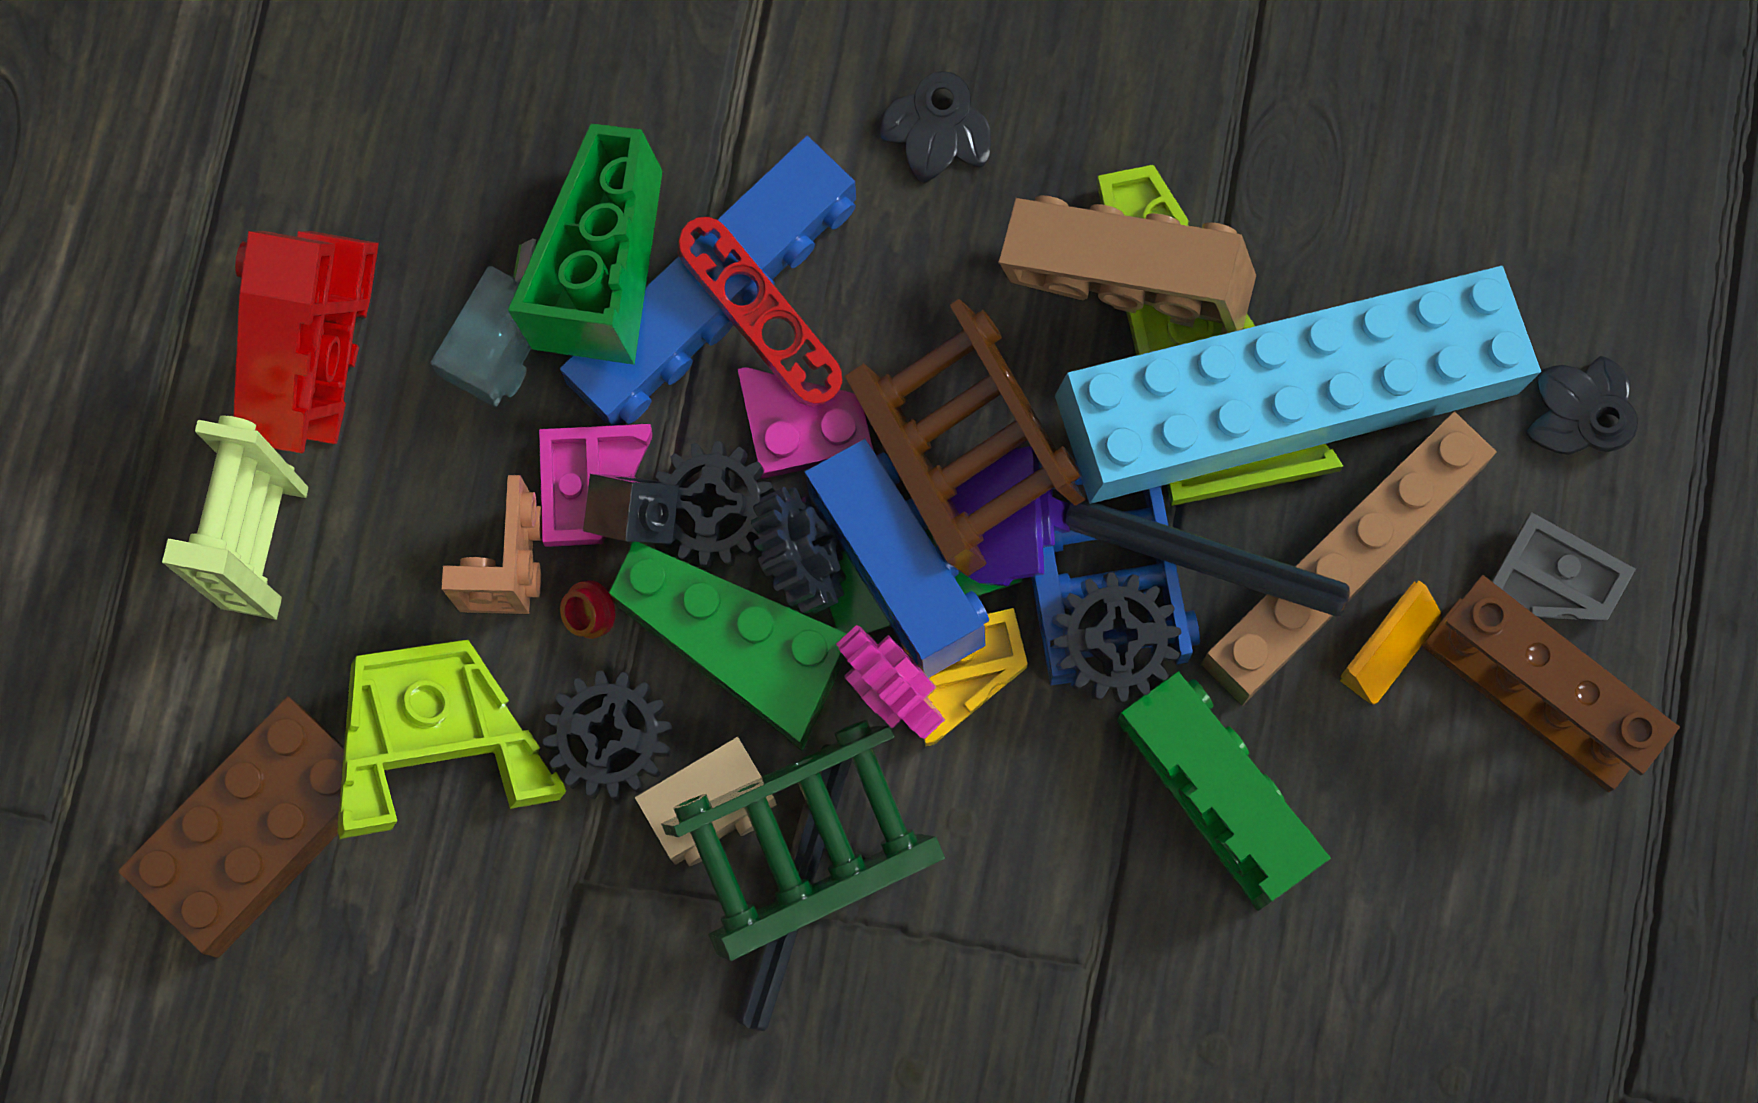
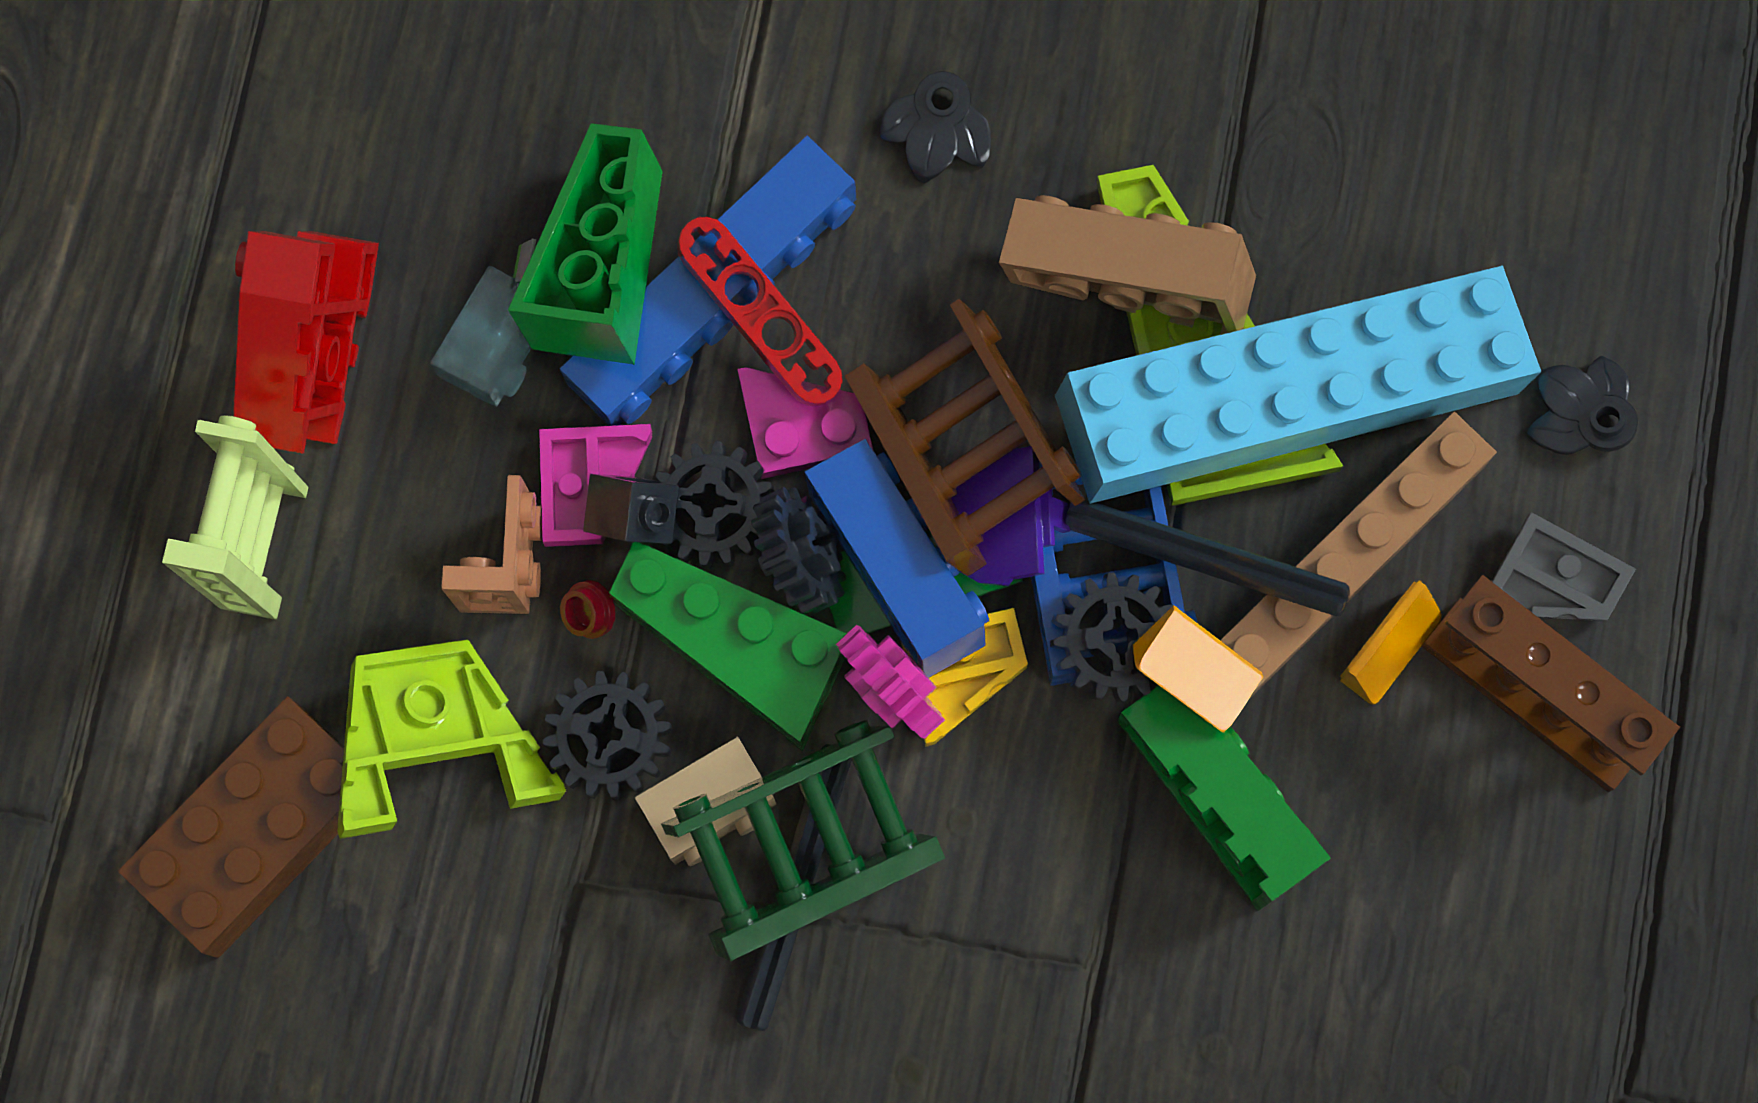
none -> light orange slope [1133,605,1263,733]

